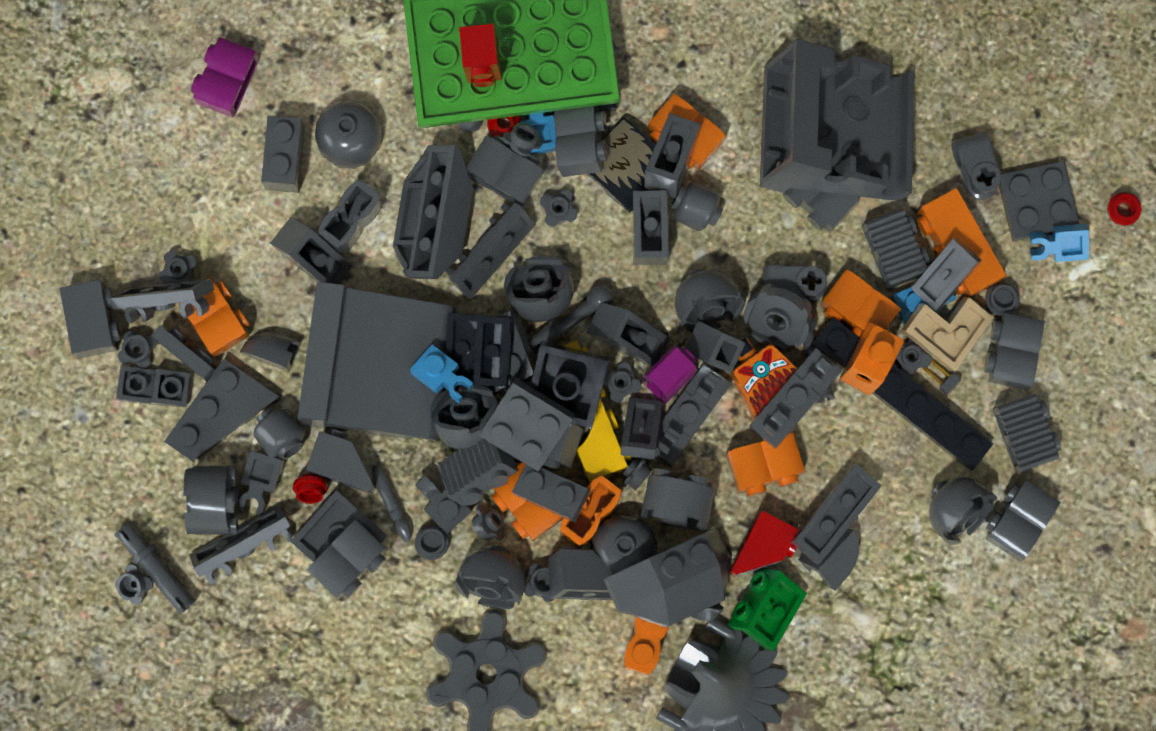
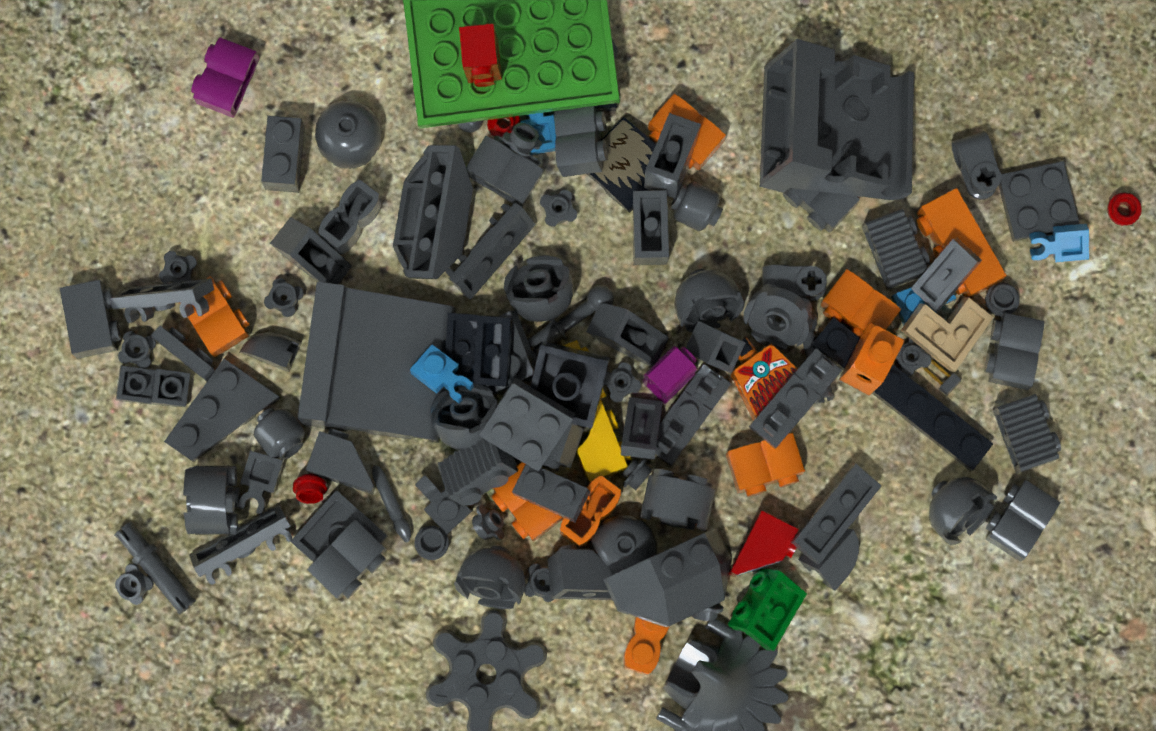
none -> dark grey plate [264,278,304,317]

